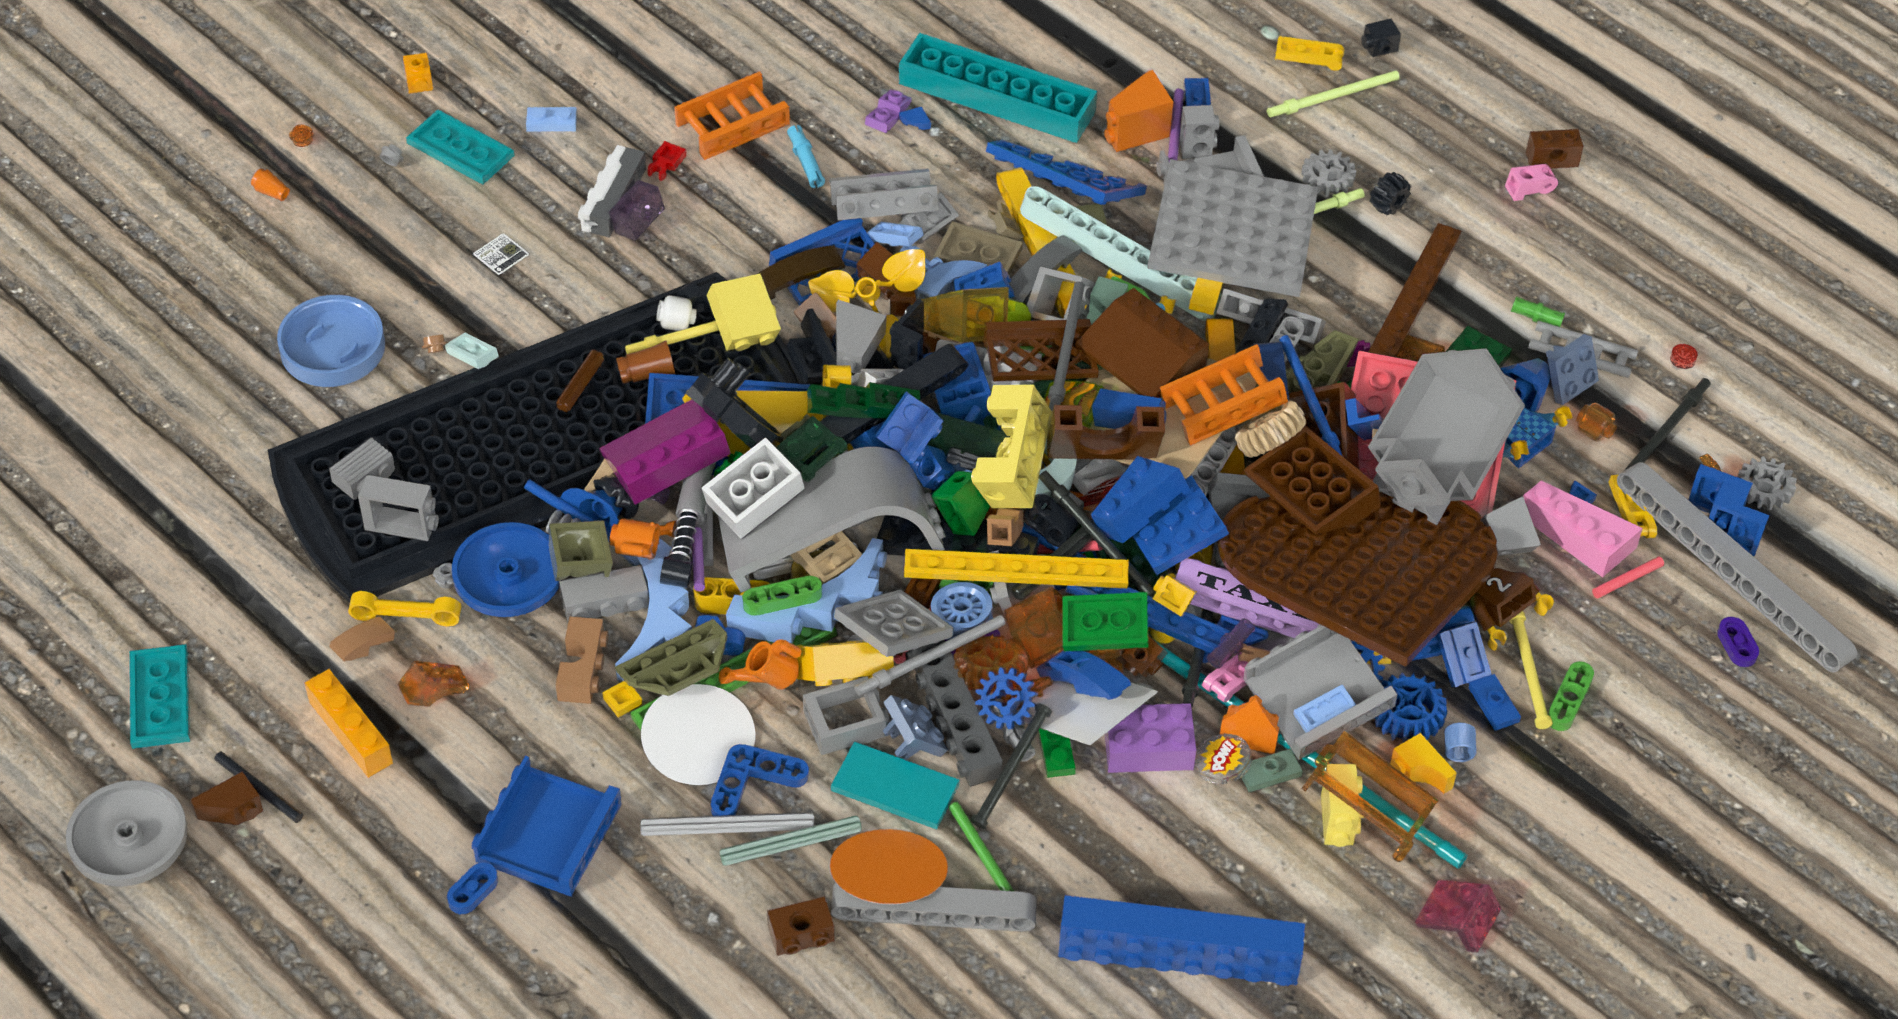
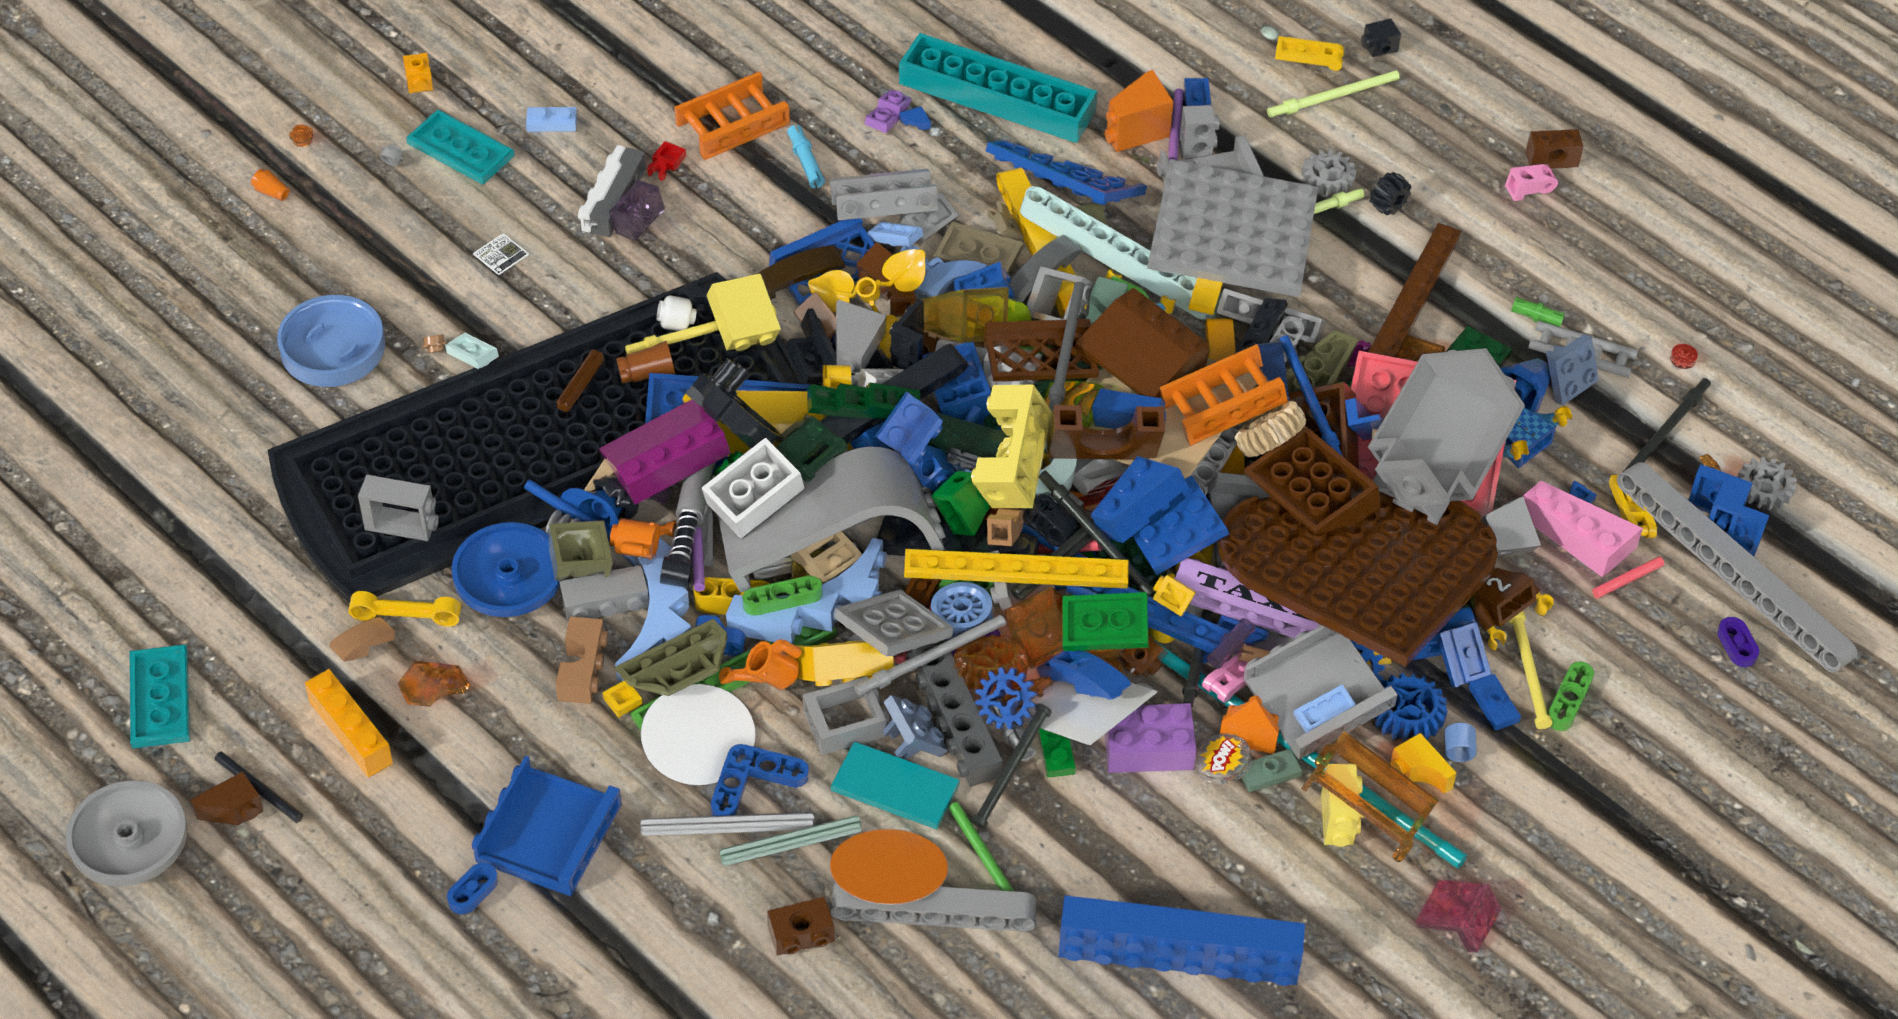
light grey brick [329,438,395,500] -> none
light grey plate [433,563,454,589] -> none
clear orange head [1576,403,1617,442] -> none

